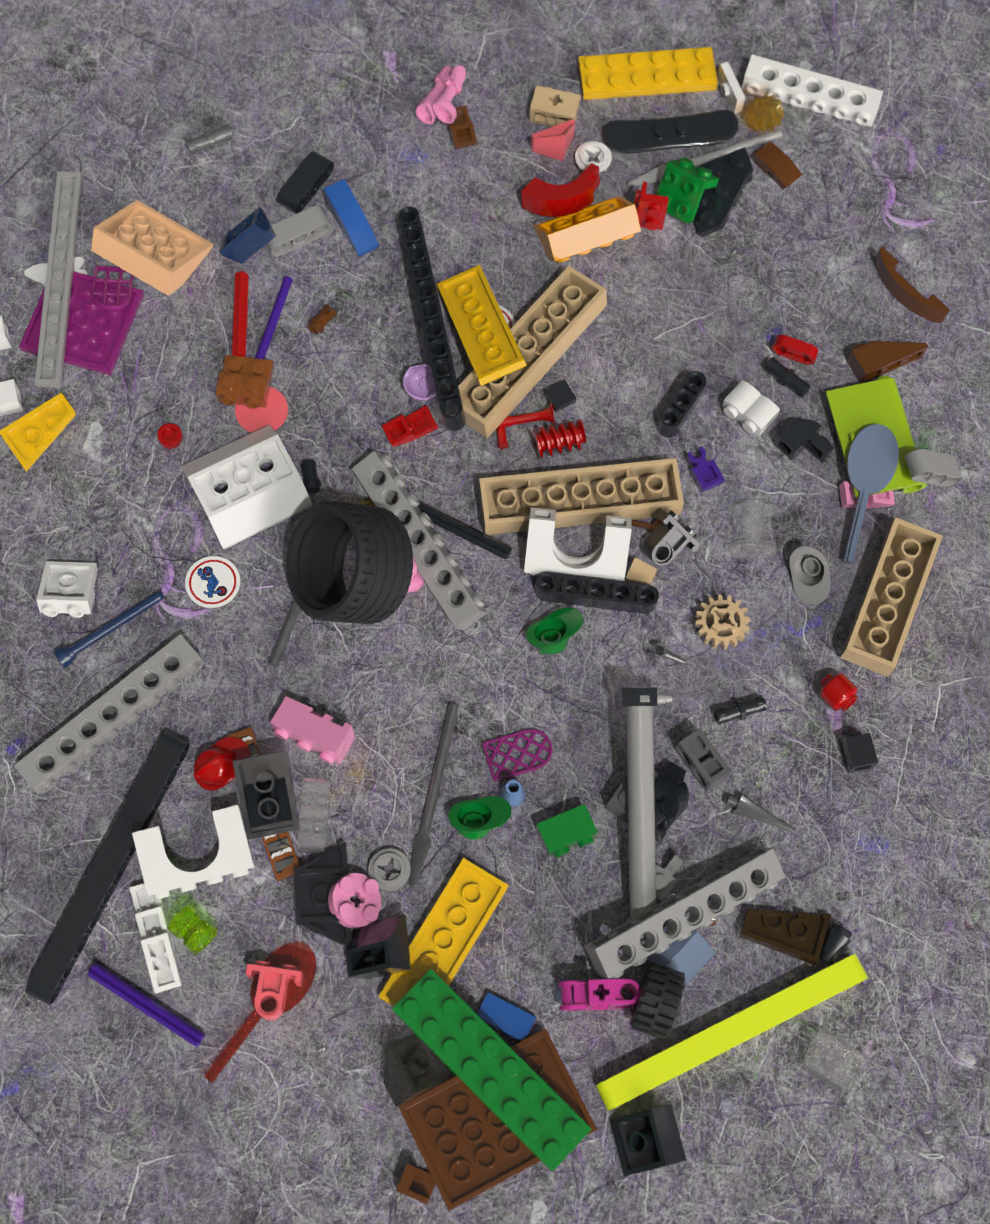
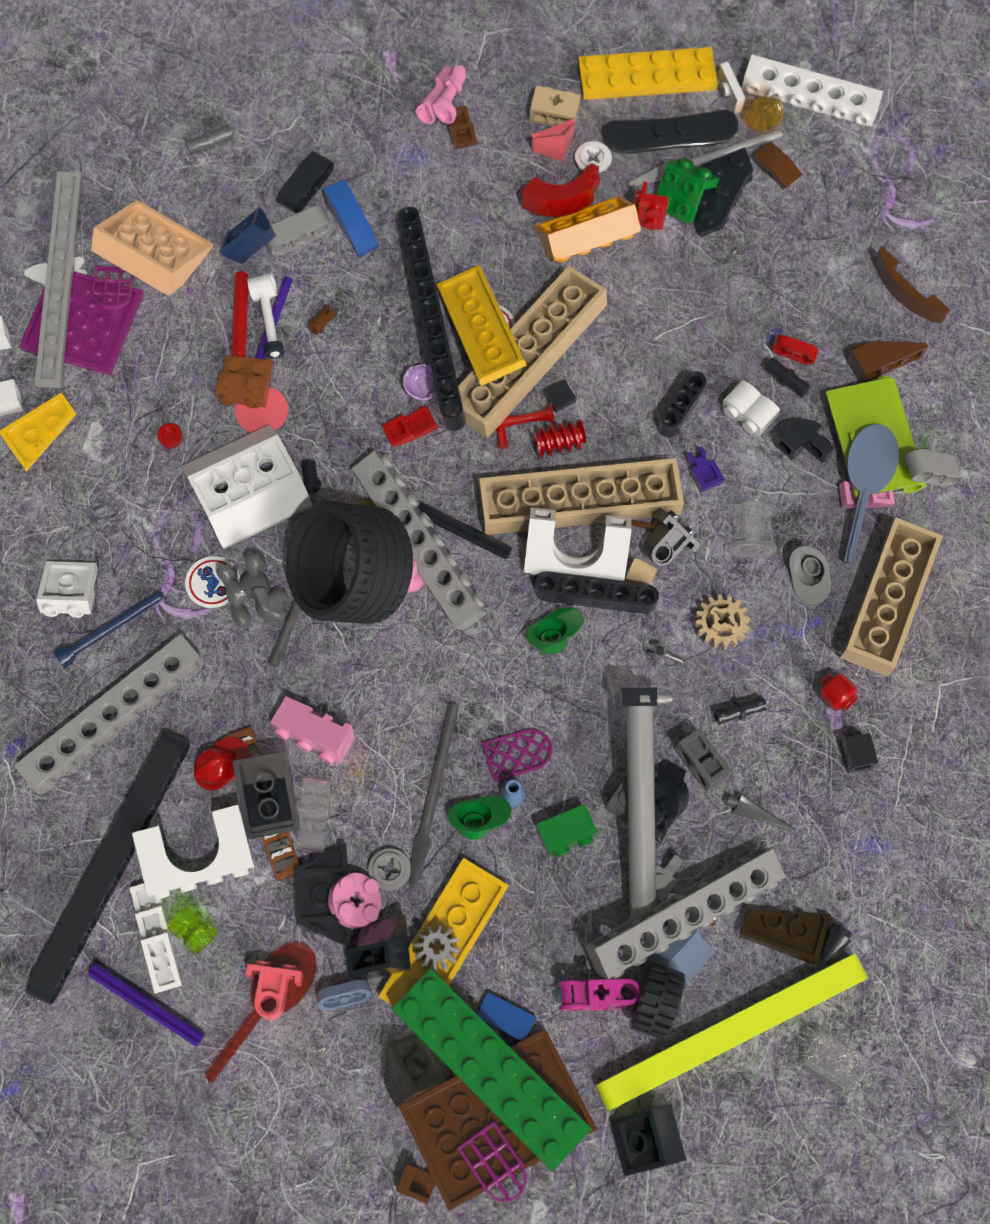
none -> dark grey animal [216,554,288,628]
none -> white piece [247,272,284,359]
none -> sand blue plate [316,978,371,1011]
none -> light grey gear [414,924,460,972]
none -> magenta window [457,1122,527,1202]

